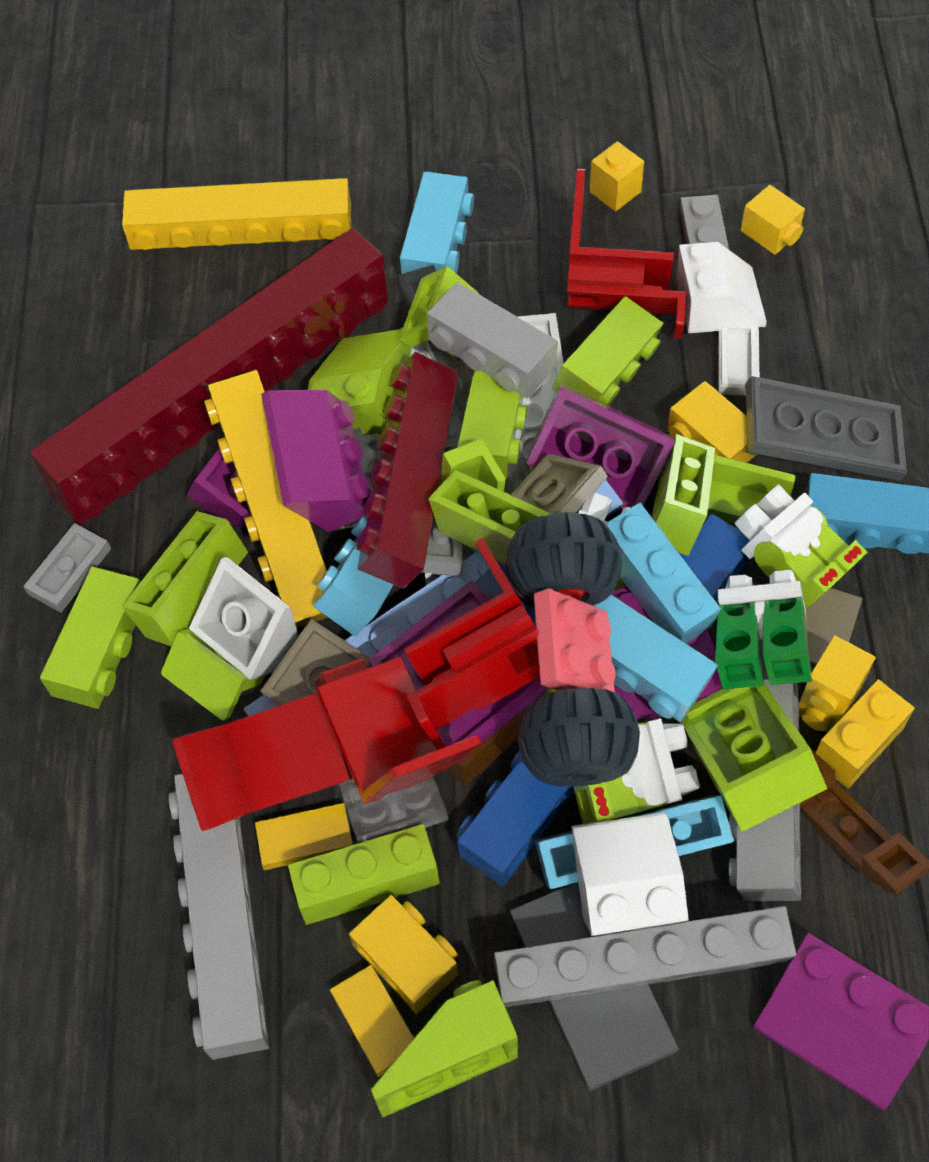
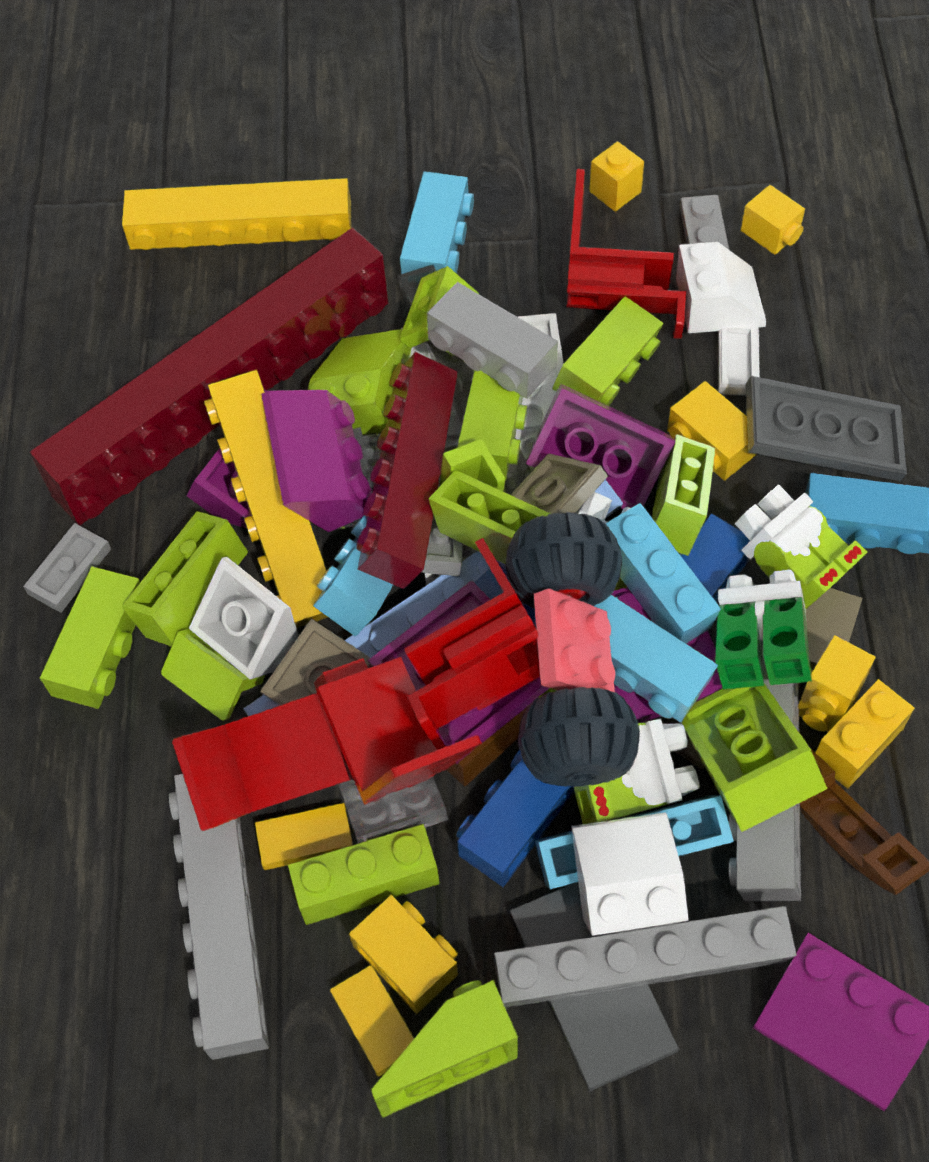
lime panel [707,456,796,524] -> none

